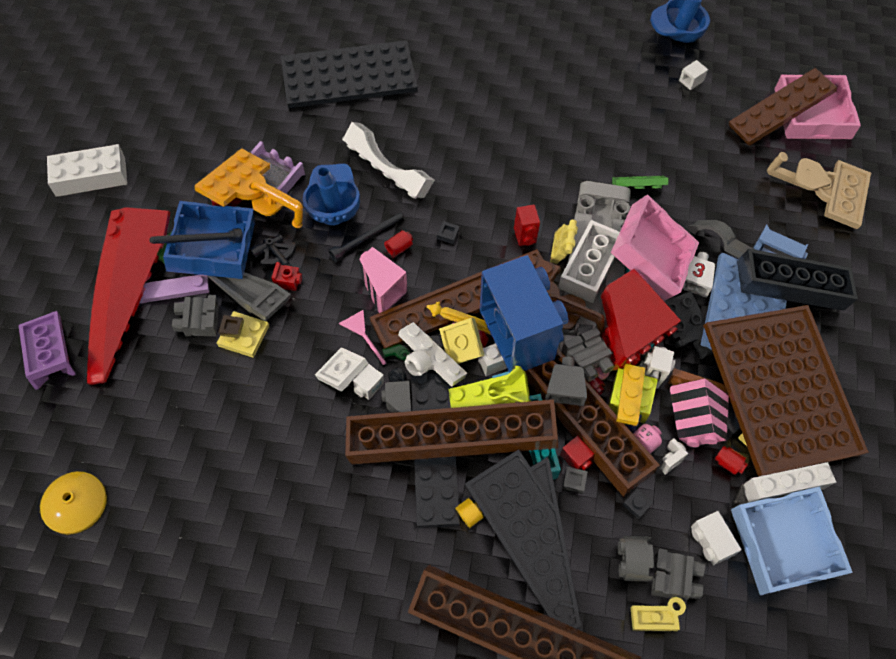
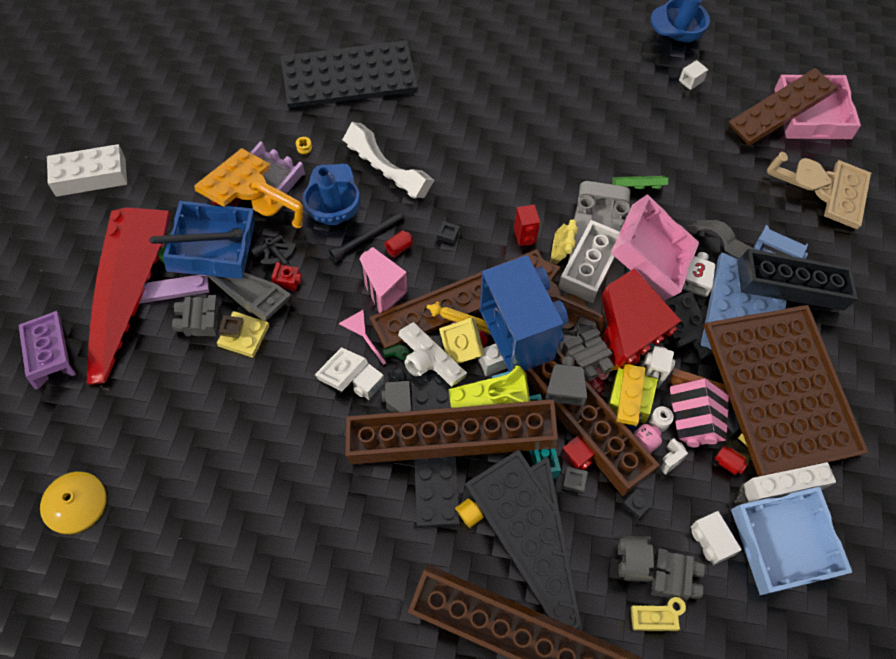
none -> yellow bush [296,137,312,154]
none -> white brick [649,407,673,433]

